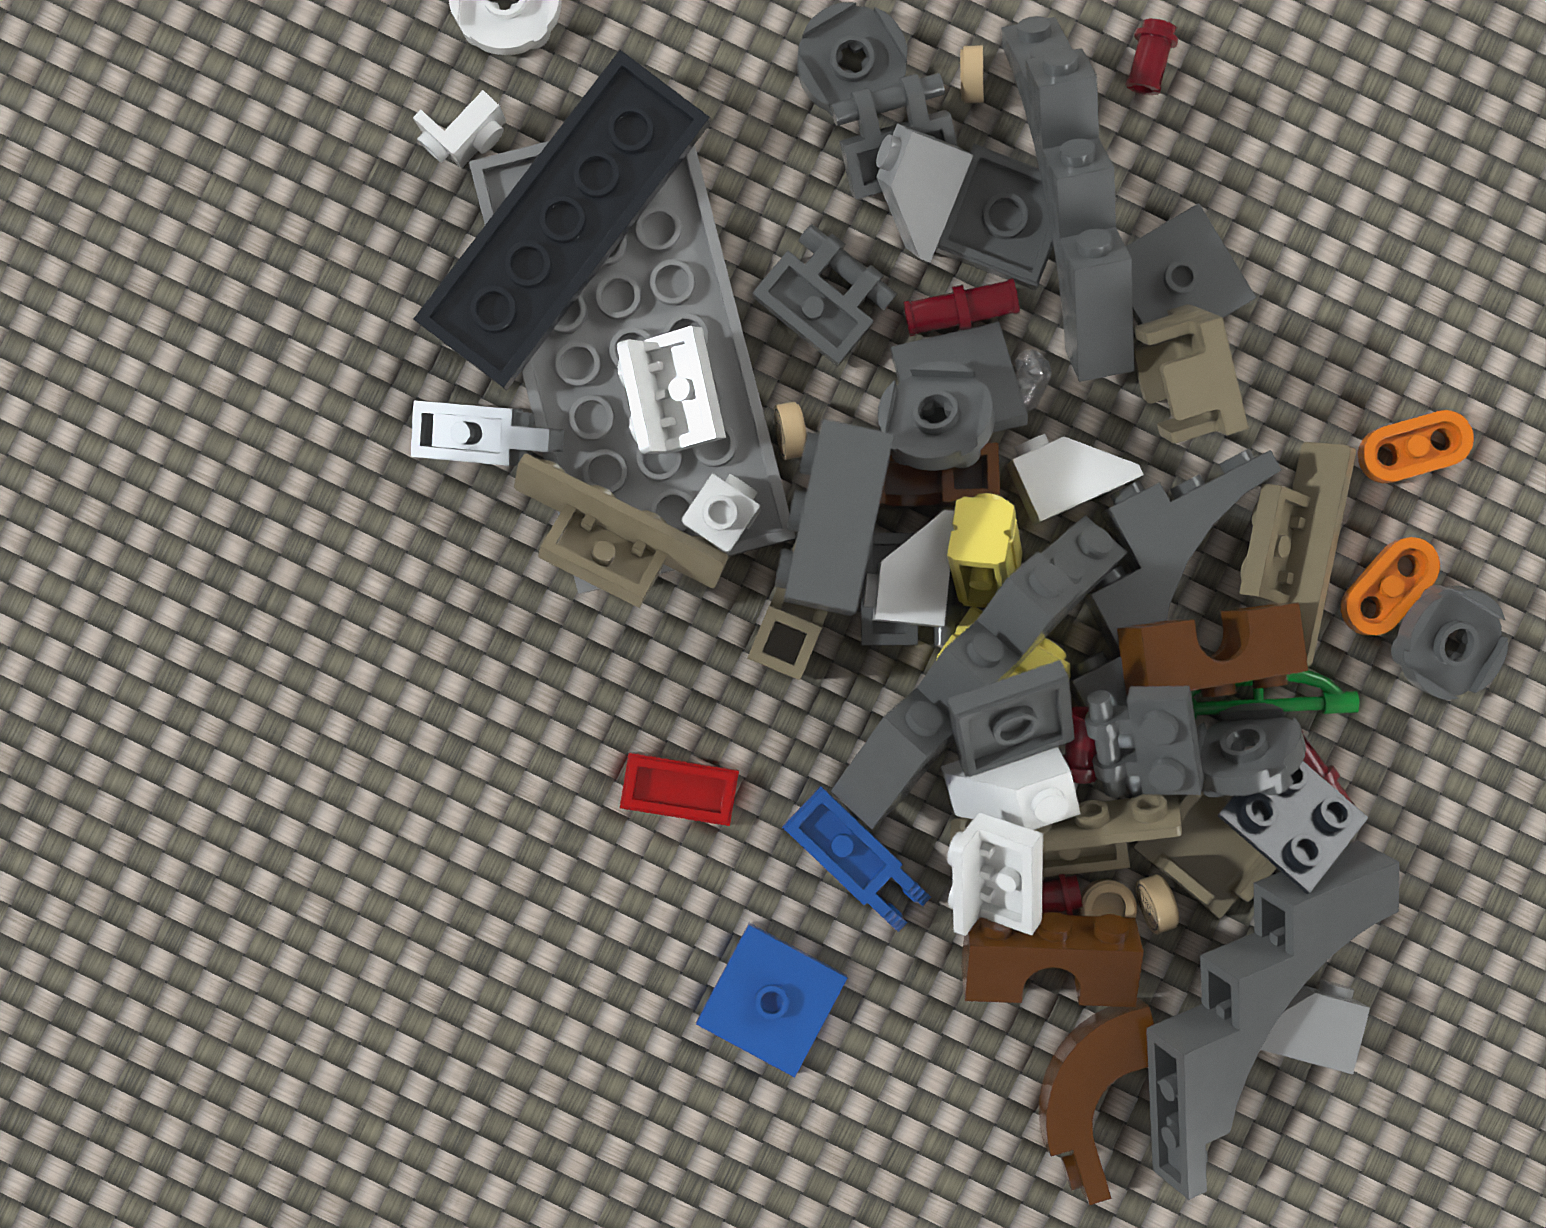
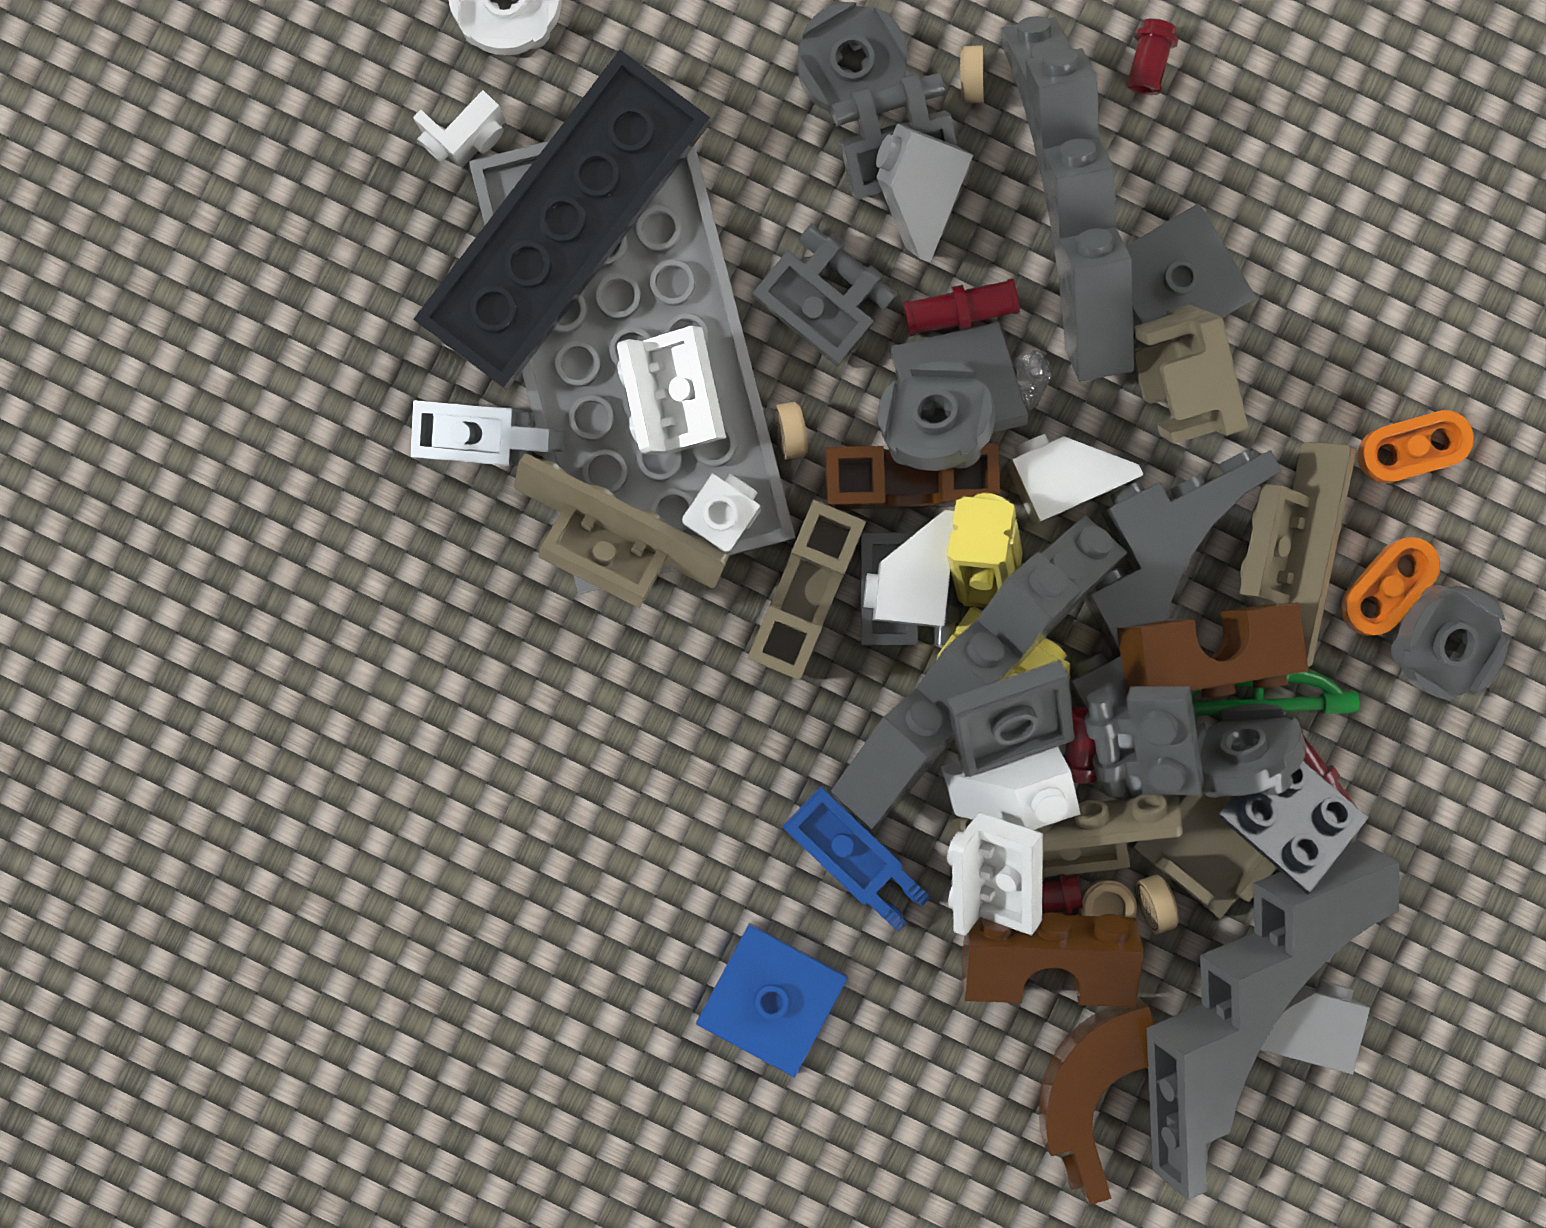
red tile [620,752,739,826] -> none
dark grey brick [775,419,894,616] -> none
dark grey plate [935,144,1054,290] -> none

